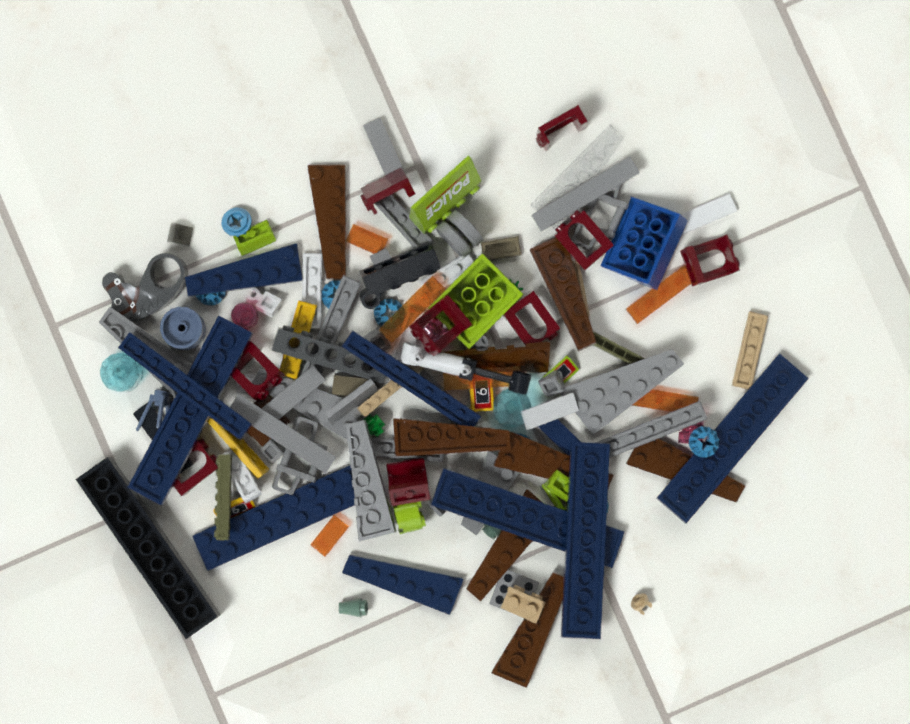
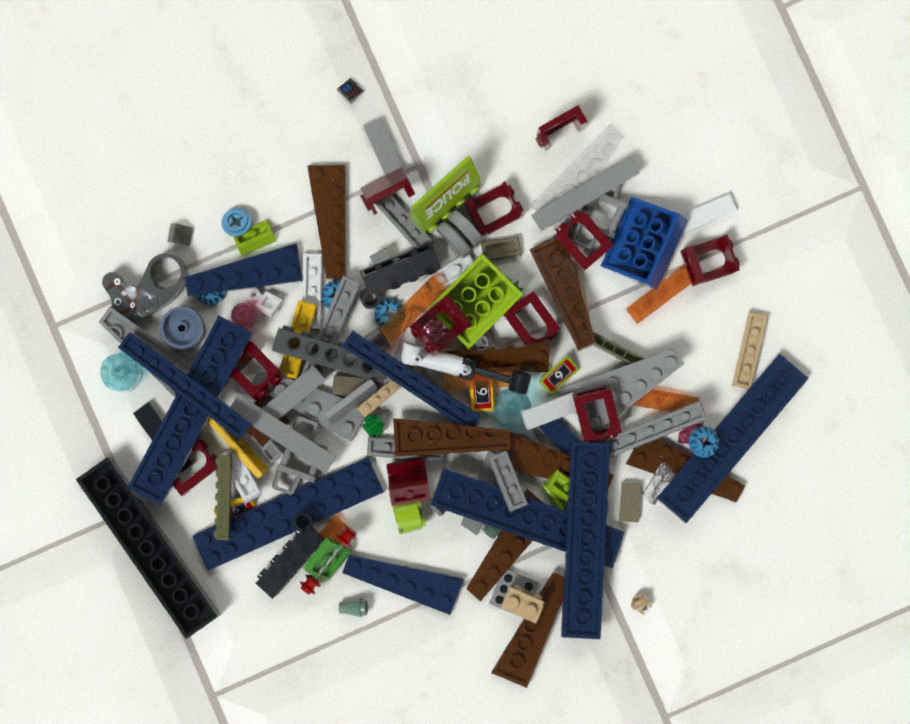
sand blue plant [136,390,171,431] -> none
clear orange tile [346,224,388,254] -> none
light grey wing [346,419,396,541] -> none
light grey slope [538,370,564,397] -> none
none -> black hinge [255,511,326,599]
none -> bright green plate [300,527,358,595]
none -> slope [337,78,364,105]
none -> dark red panel [464,181,524,237]
none -> light grey tile [488,450,528,512]
none -> dark red panel [572,385,622,443]
none -> dark tan tile [619,483,641,523]
none -> clear plate [642,462,675,505]

